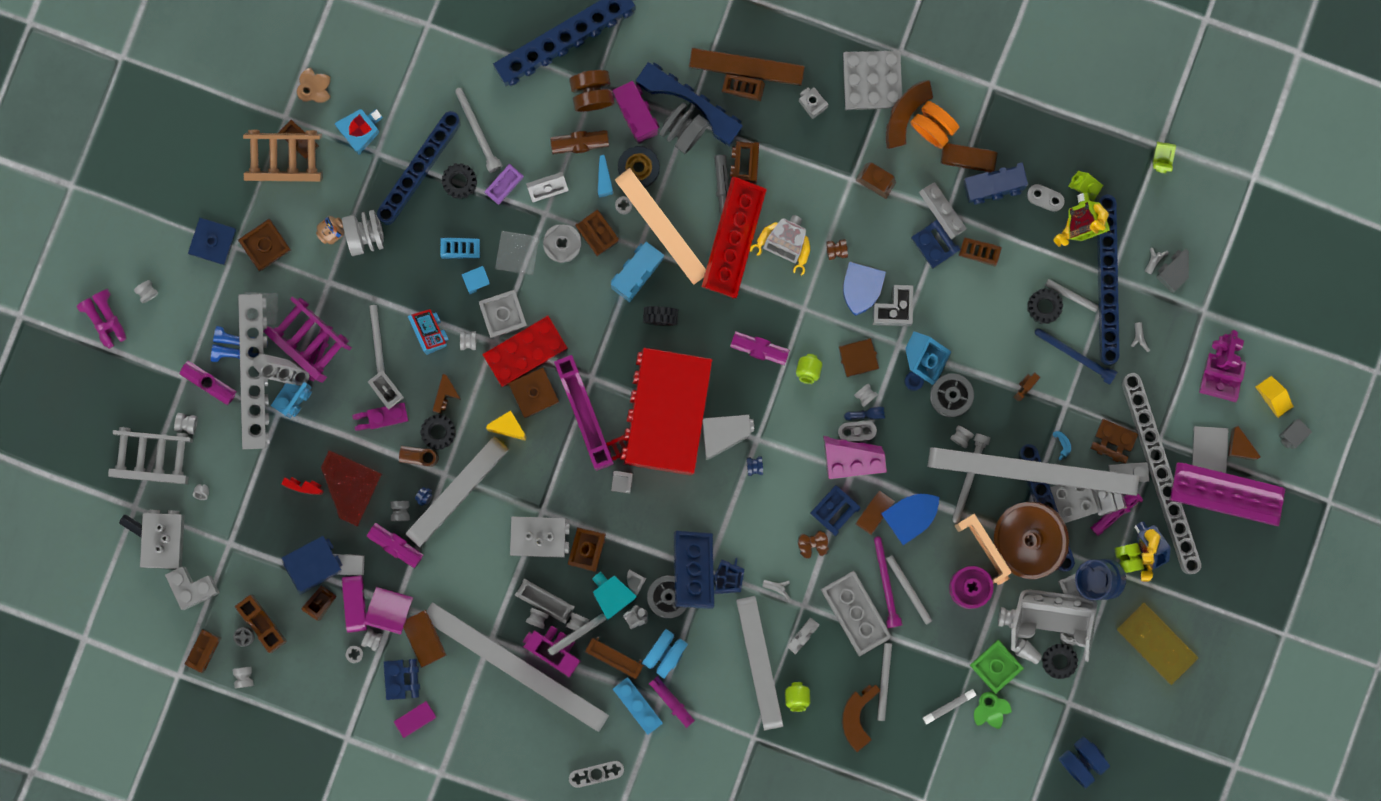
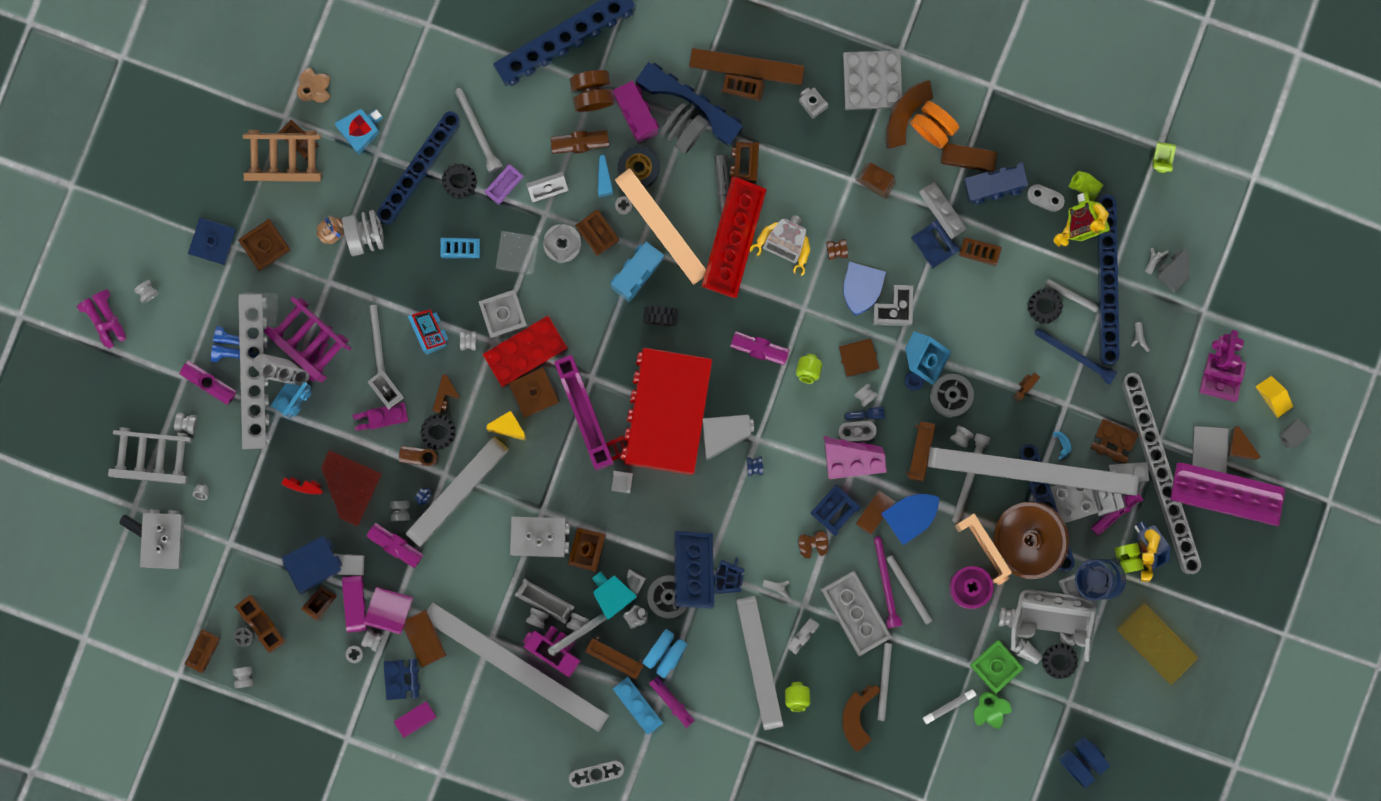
light grey brick [165,566,220,610] -> none
dark azure panel [462,266,490,294] -> none
none -> reddish brown container [905,421,936,482]

